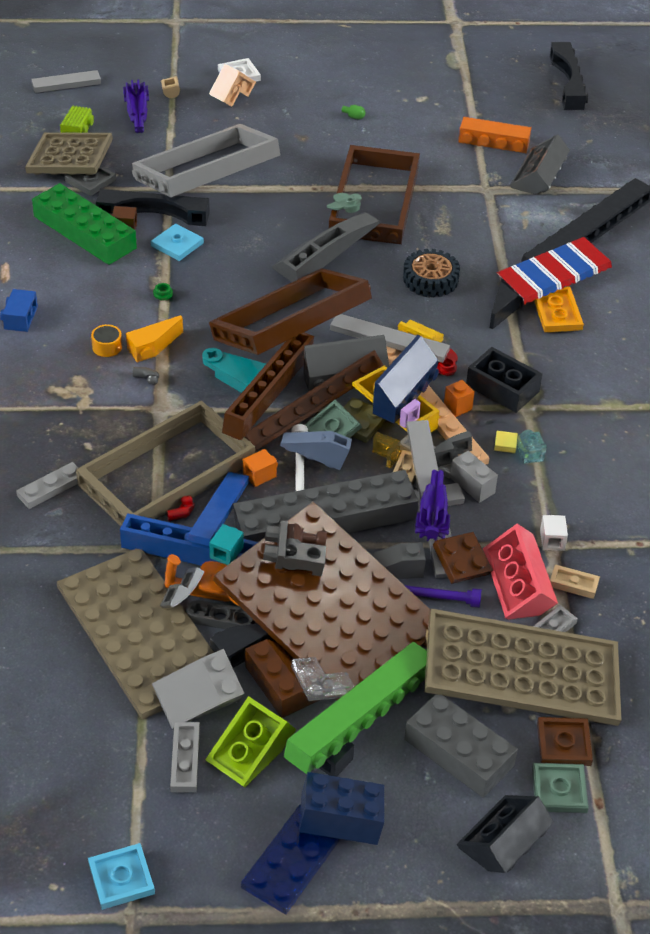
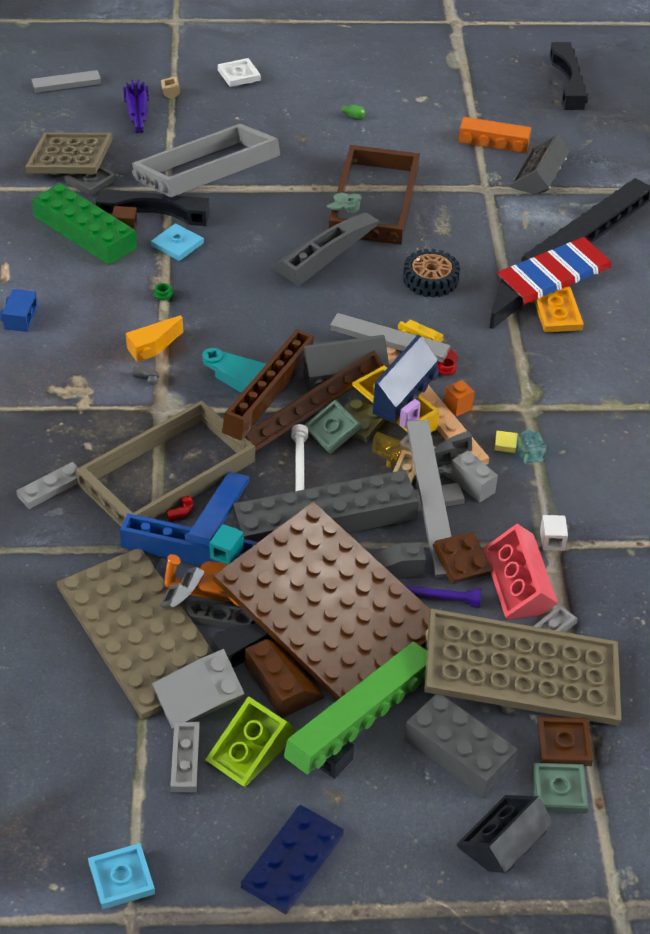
lime brick [60,105,94,133] -> none
light orange piece [91,324,122,357] -> none
light nougat panel [209,64,256,107] -> none
reddish brown door [209,268,372,355] -> none
orange brick [243,449,278,487] -> none
dark grey hips [263,520,327,576] -> none
sand blue slope [280,431,352,470] -> none
clear plate [291,657,355,701] -> none
dark blue brick [299,772,384,845] -> none
dark purple piece [415,469,450,541] -> none
black brick [466,347,543,413] -> none
tan plate [550,565,600,599] -> none

